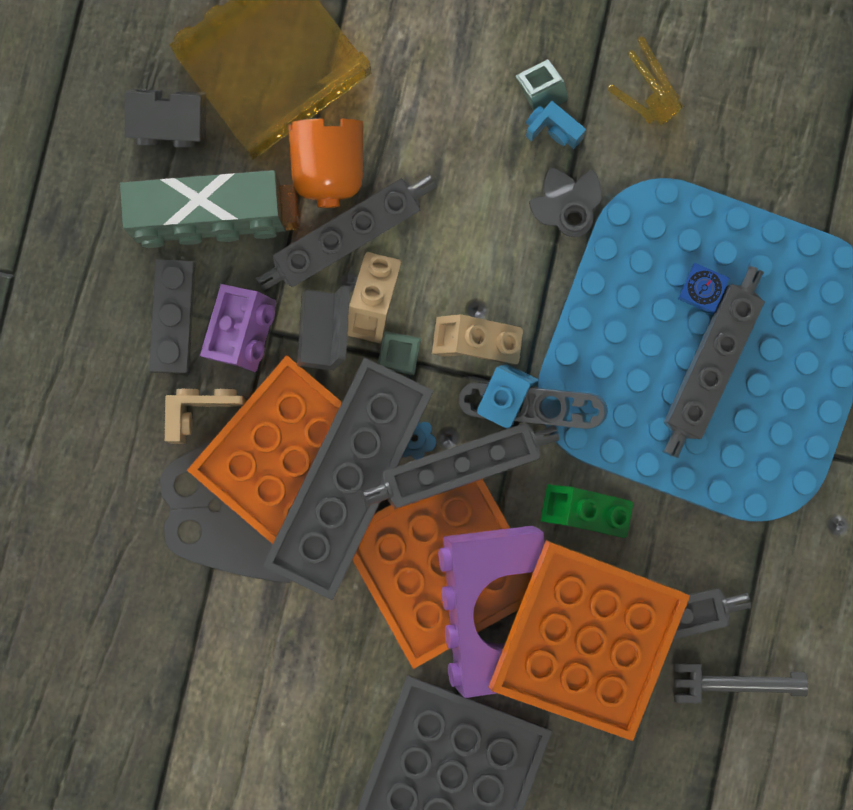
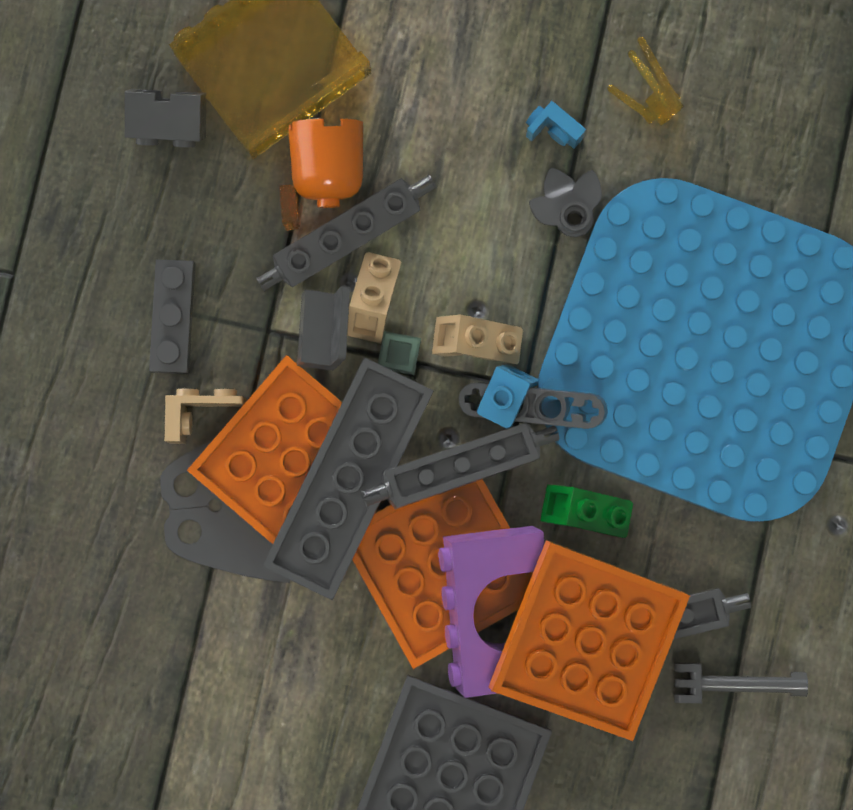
sand green brick [120,170,285,248] -> none
medium lavender bracket [200,284,276,372] -> none
dark azure plant [402,421,436,460] -> none
sand green slope [515,59,568,111] -> none
dark grey plate [663,266,765,459] -> none
blue tile [678,263,730,314] -> none

